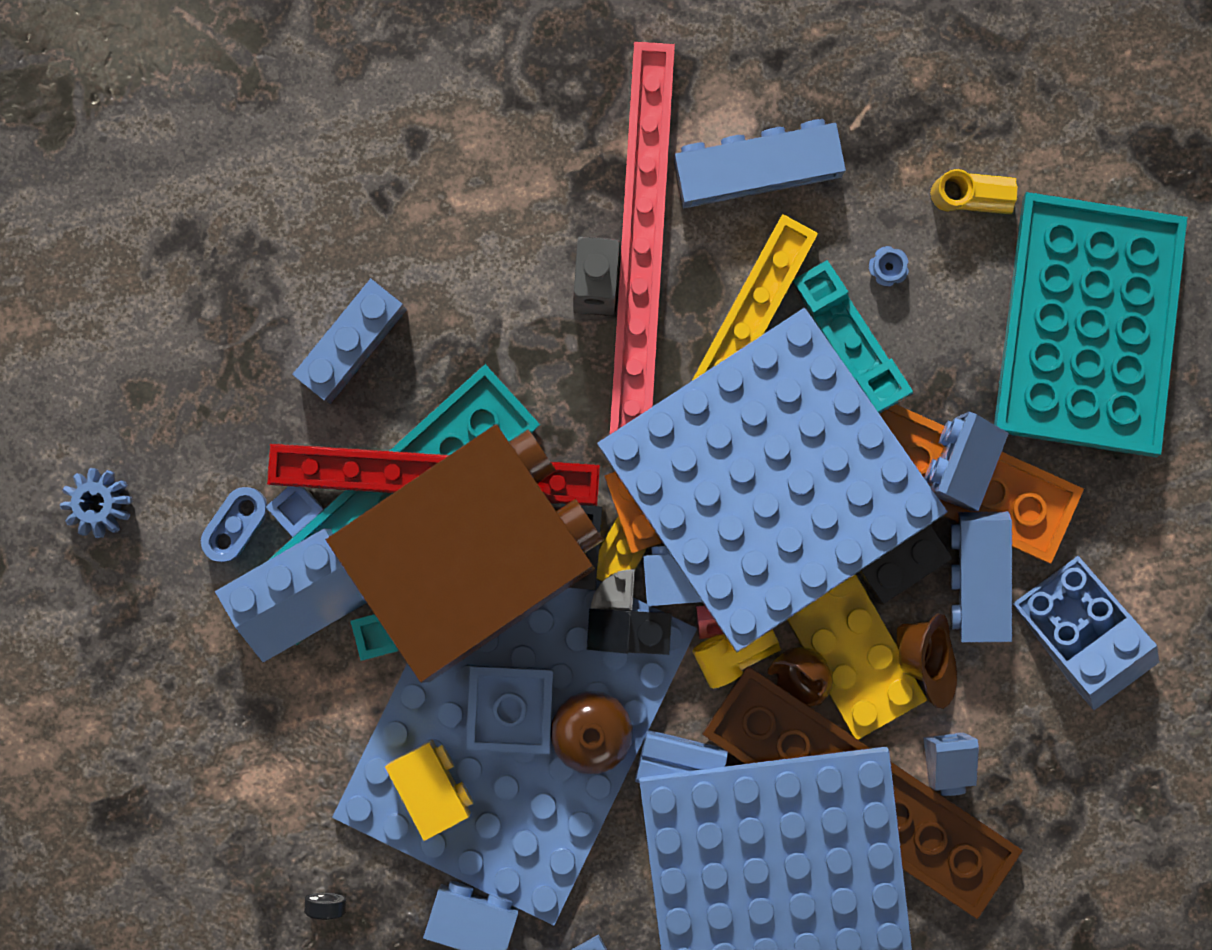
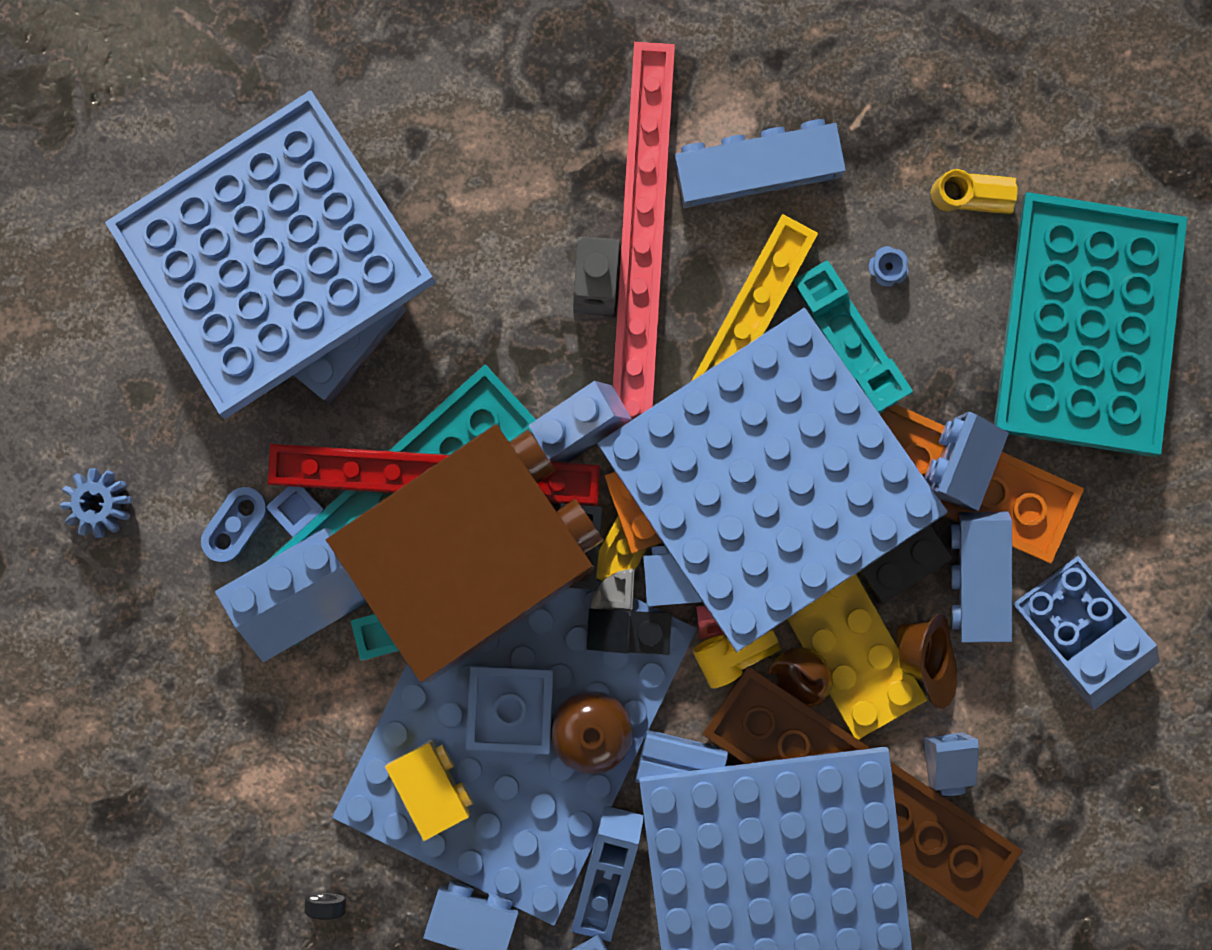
none -> medium blue plate [105,90,436,419]
none -> medium blue brick [528,381,632,463]
none -> medium blue slope [571,805,644,942]

